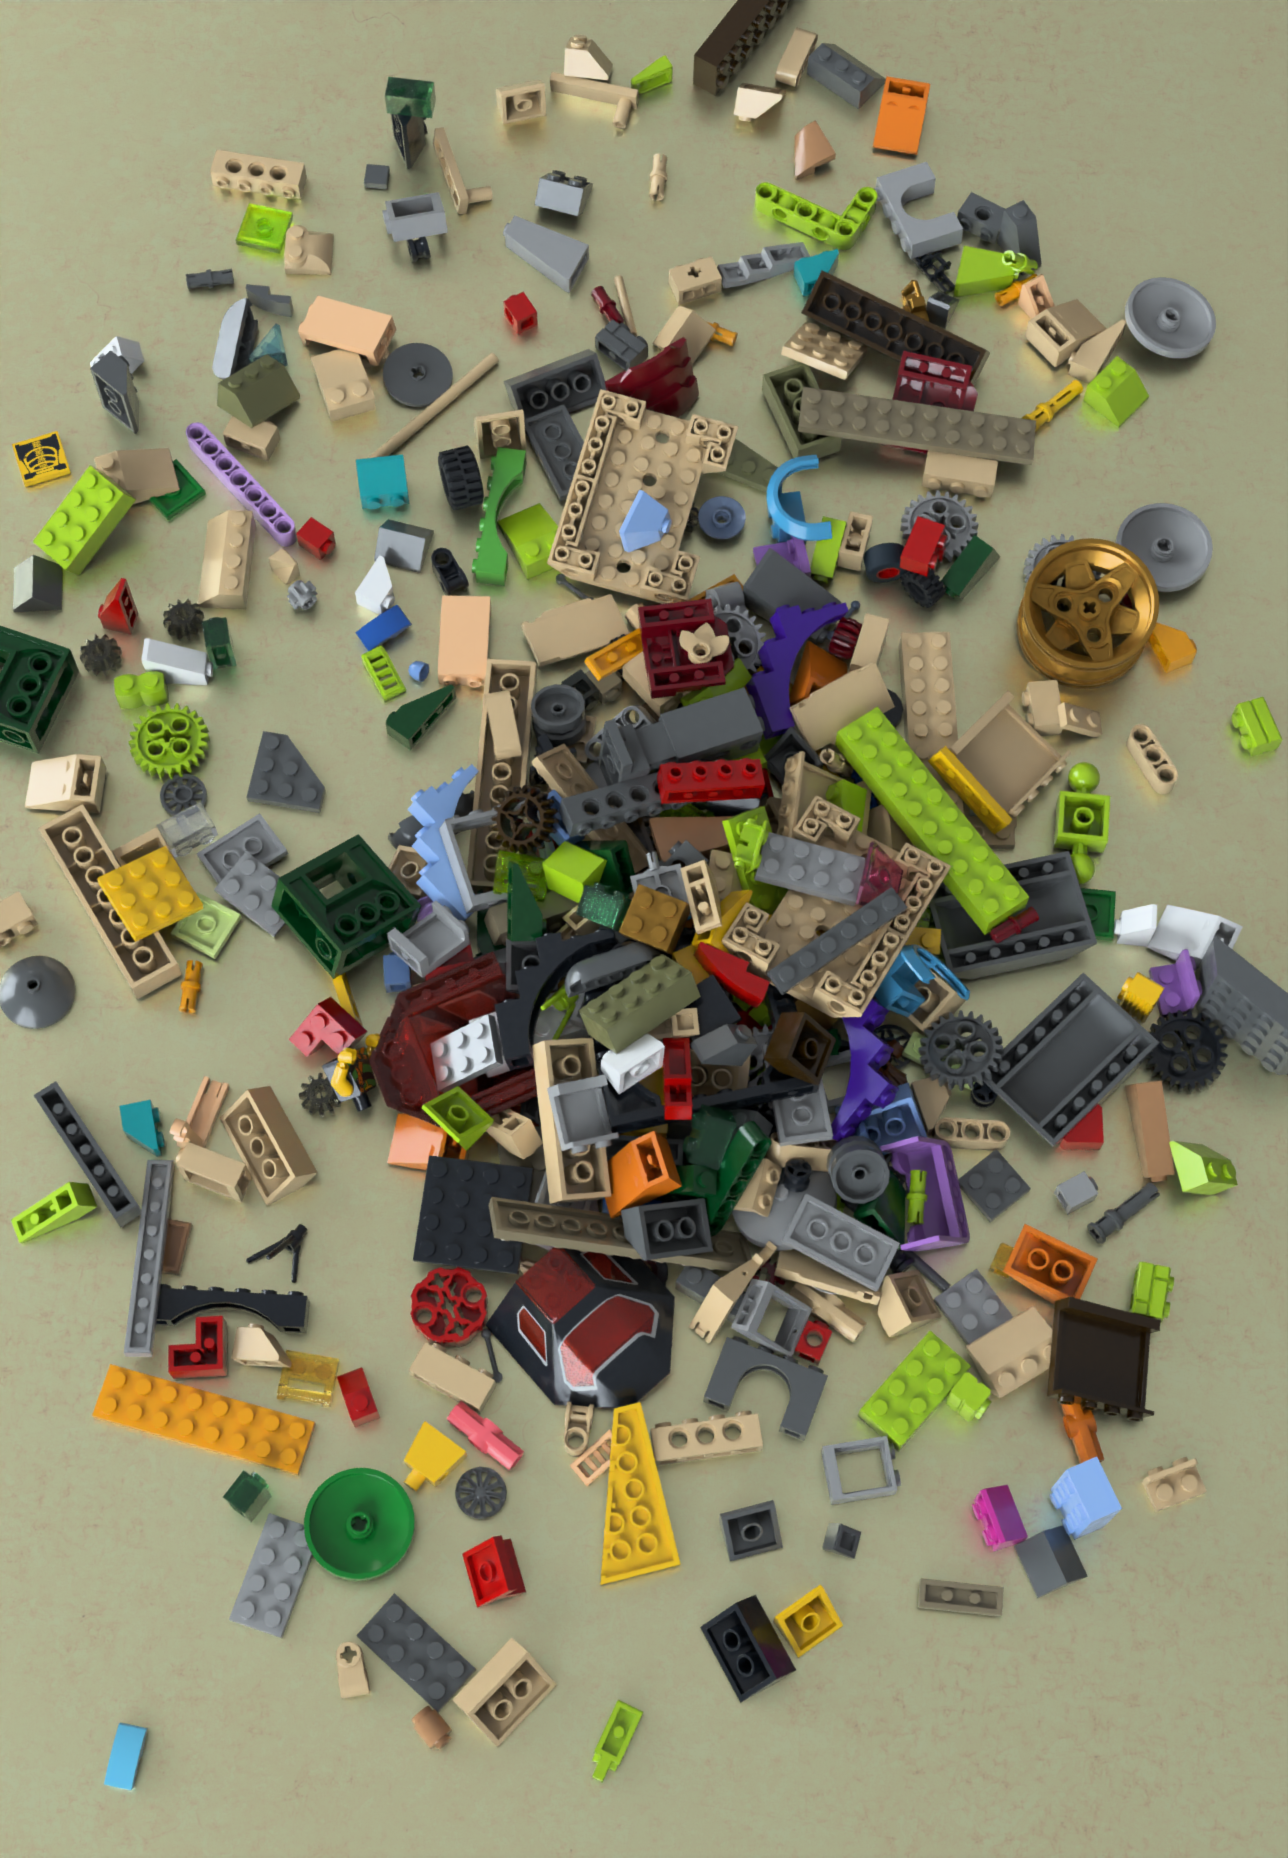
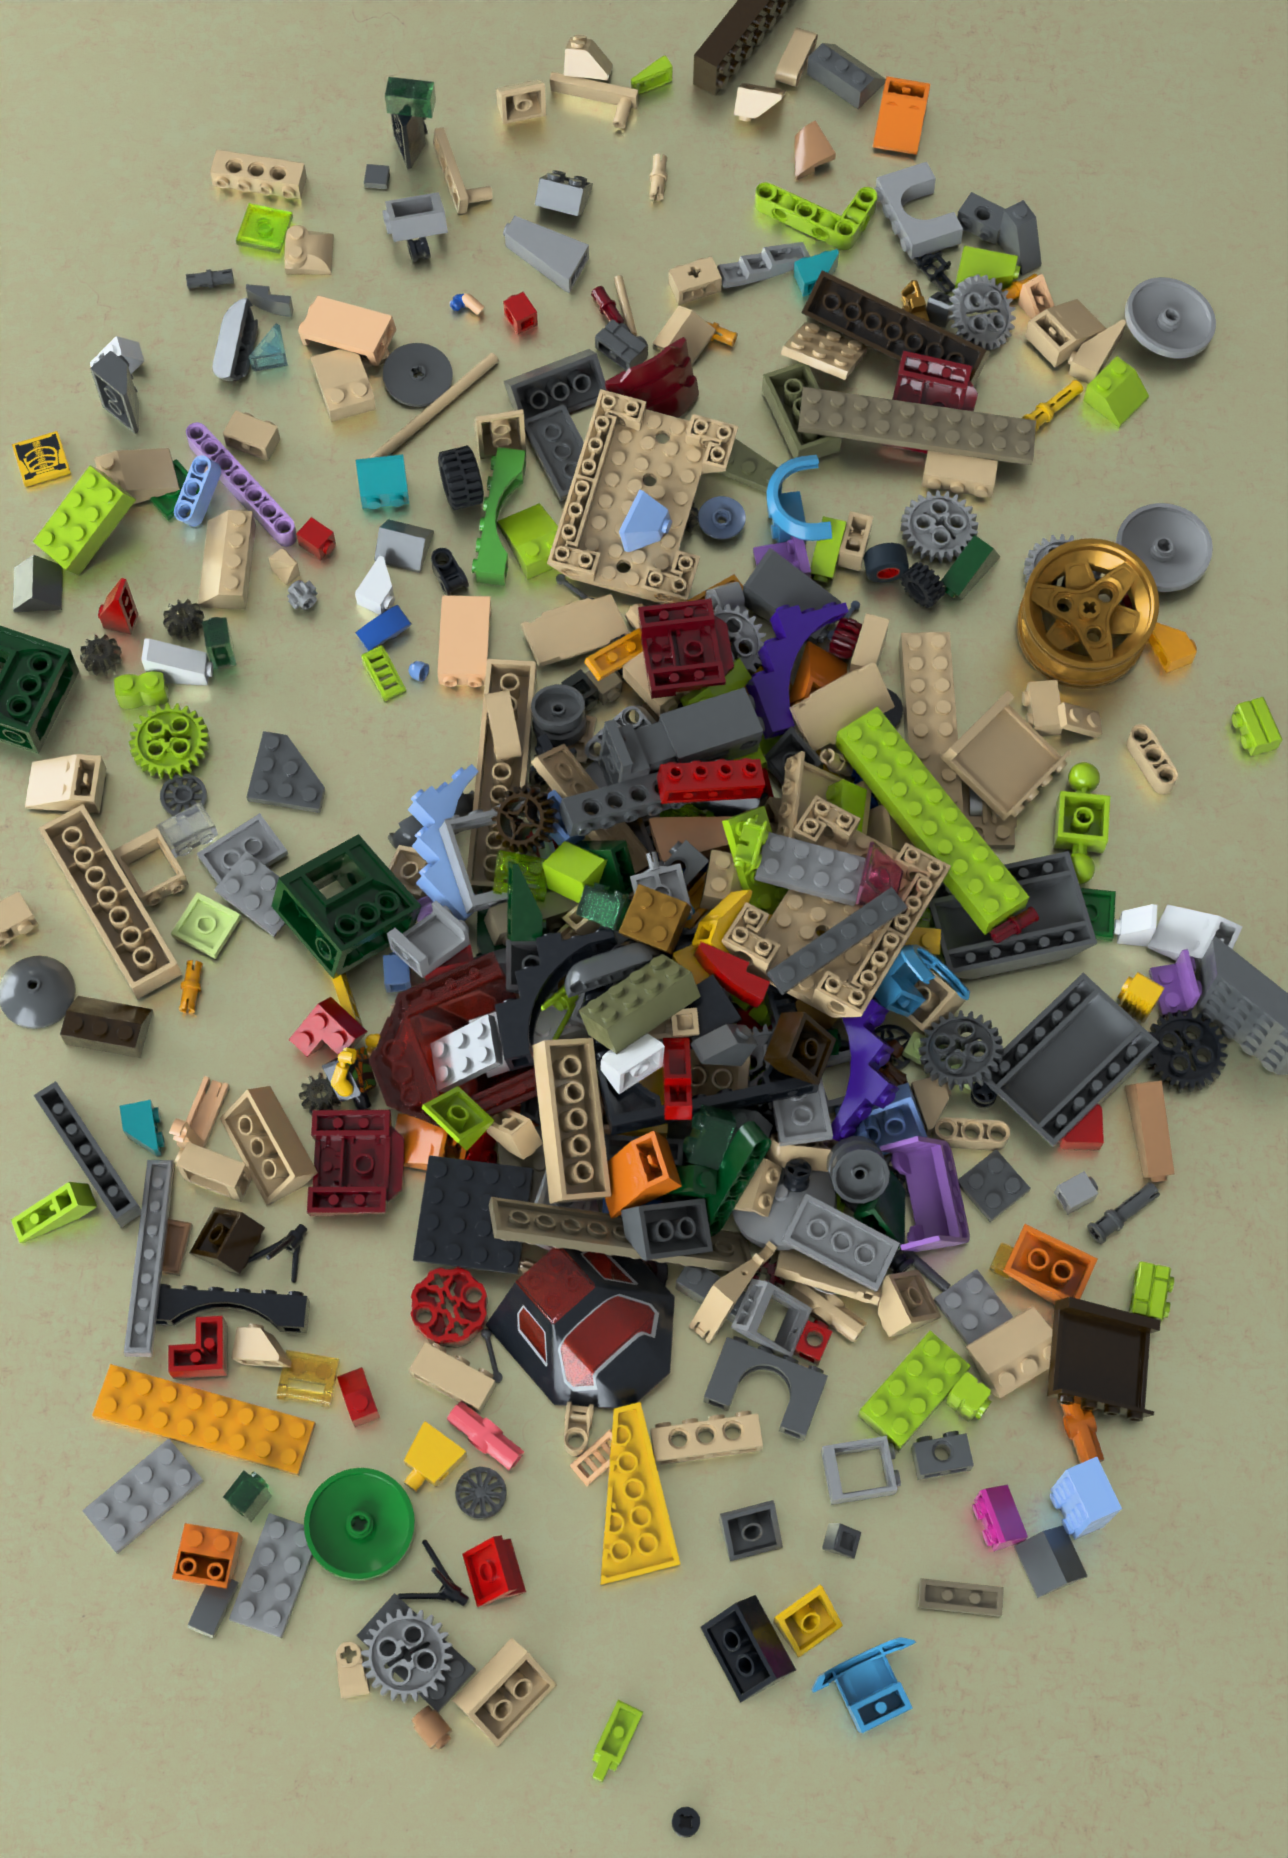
yellow plate [98,846,203,942] -> none
medium azure slope [104,1722,148,1790] -> none
olive slope [217,354,300,428] -> none
dark green slope [386,684,456,750] -> none
light grey panel [547,1075,619,1154] -> none
tan plate [679,623,729,664] -> none
tan slope [680,860,722,934] -> none
red brick [900,516,947,577] -> none
lime pin [906,1170,928,1225] -> none
yellow plate [928,746,1013,834] -> none
lime pin [1002,250,1038,275] -> none
tan bracket [1142,1457,1207,1512] -> none
lime slope [1169,1141,1238,1195] -> none
none -> dark brown slope [60,996,153,1058]
none -> light grey plate [82,1439,204,1554]
none -> orange slope [172,1523,243,1589]
none -> light blue beam [174,455,221,527]
none -> dark grey slope [188,1579,238,1638]
none -> dark brown slope [189,1207,265,1274]
none -> dark red slope [307,1110,405,1216]
none -> light grey gear [361,1608,453,1703]
none -> black plant [397,1540,469,1606]
none -> arm [450,294,485,316]
none -> red plate [465,1131,498,1164]
none -> black wheel [672,1807,700,1838]
none -> dark azure piece [811,1637,916,1733]
none -> dark grey brick [911,1431,974,1480]
none -> light grey gear [948,275,1016,351]

